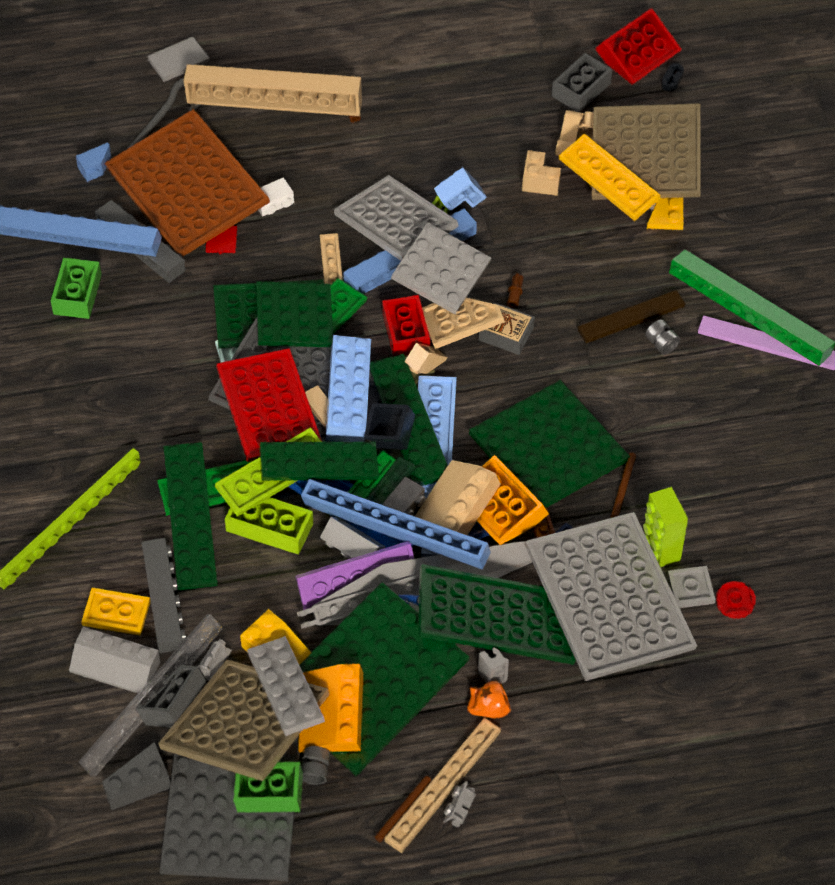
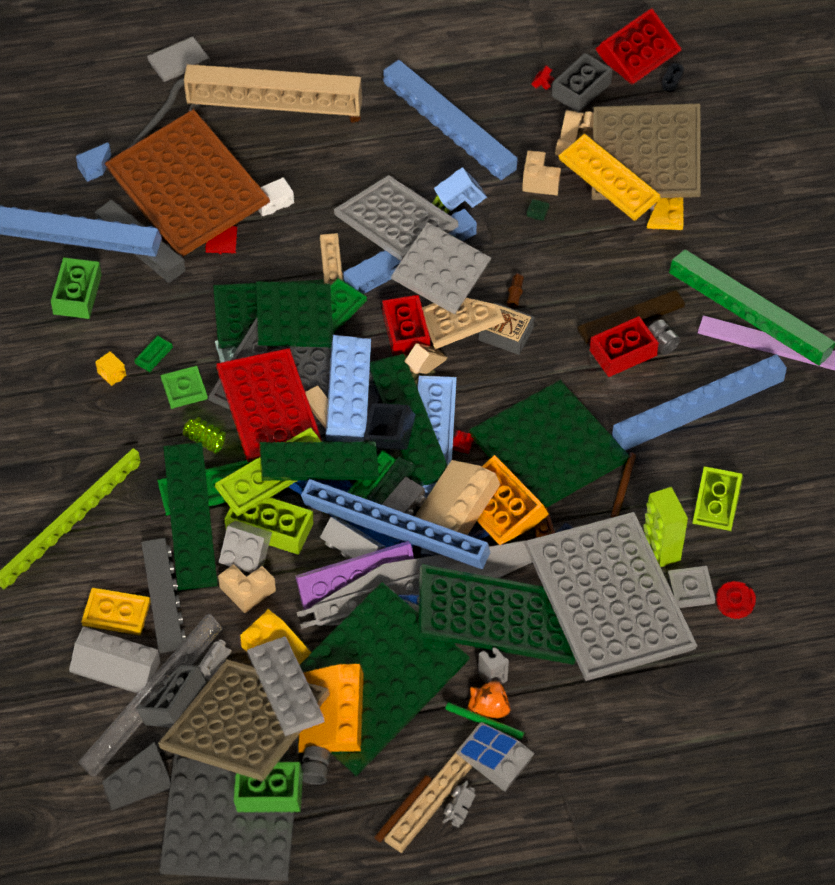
none -> yellow brick [96,352,126,386]
none -> green tile [135,335,173,372]
none -> bright green plate [161,366,207,409]
none -> clear neon green piece [183,417,226,454]
none -> tan brick [218,564,276,613]
none -> light grey brick [219,520,272,573]
none -> medium blue brick [383,60,517,180]
none -> green bar [445,702,525,740]
none -> red tile [452,430,474,454]
none -> slope [456,722,534,792]
none -> clear green plate [527,199,550,221]
none -> red tile [531,66,555,90]
none -> red brick [590,317,658,377]
none -> medium blue brick [612,354,787,450]
none -> lime slope [693,467,743,531]

